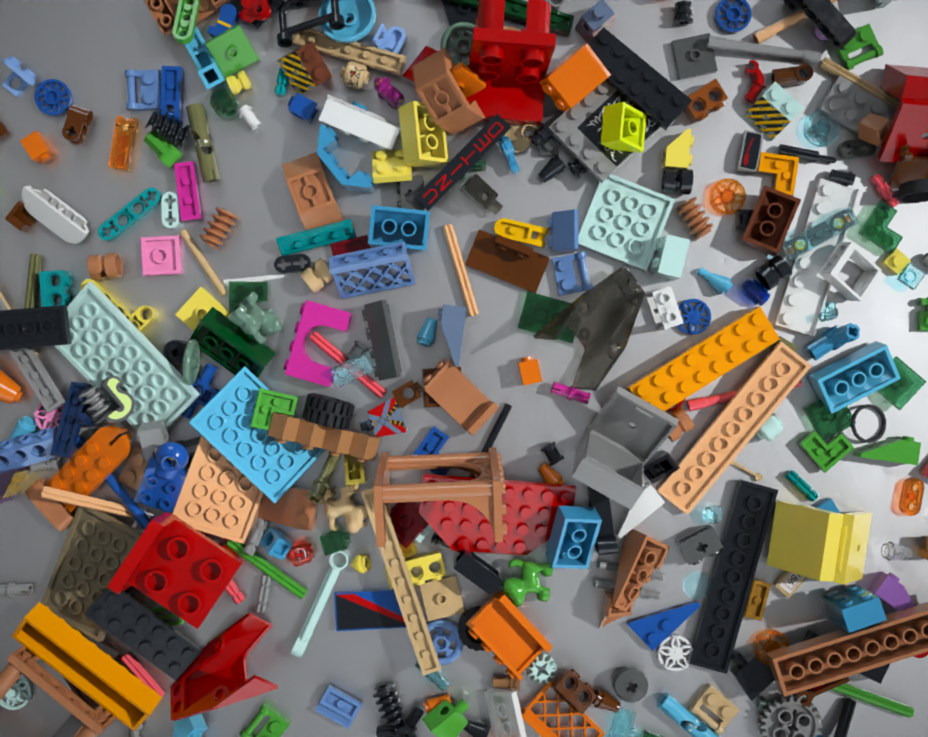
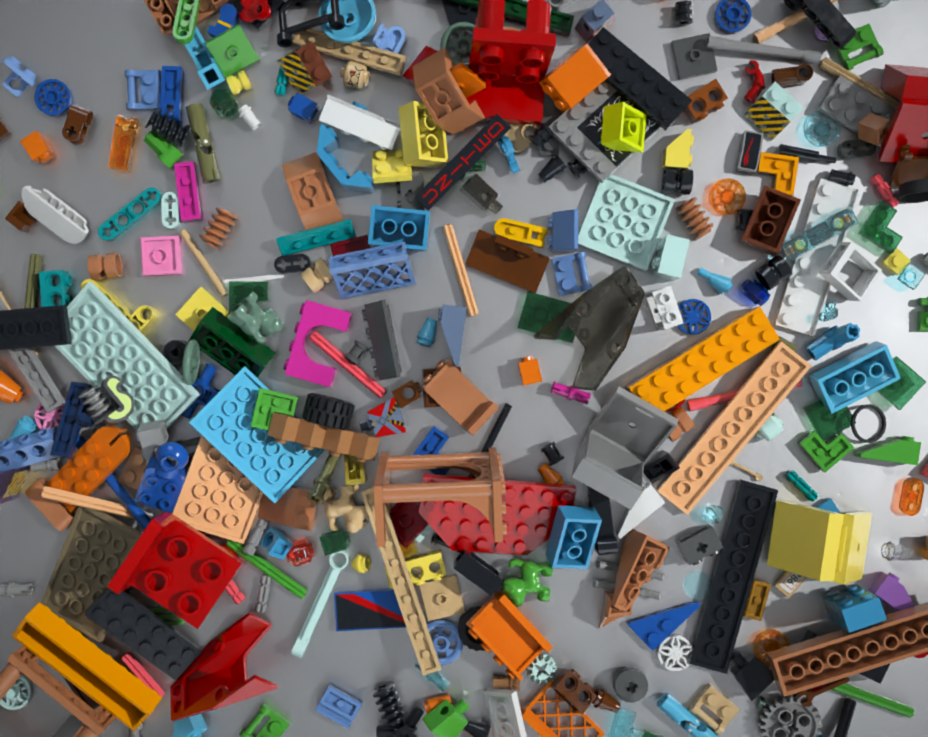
clear light blue plate [330,352,374,387] -> none
magenta animal [374,77,405,109] -> none

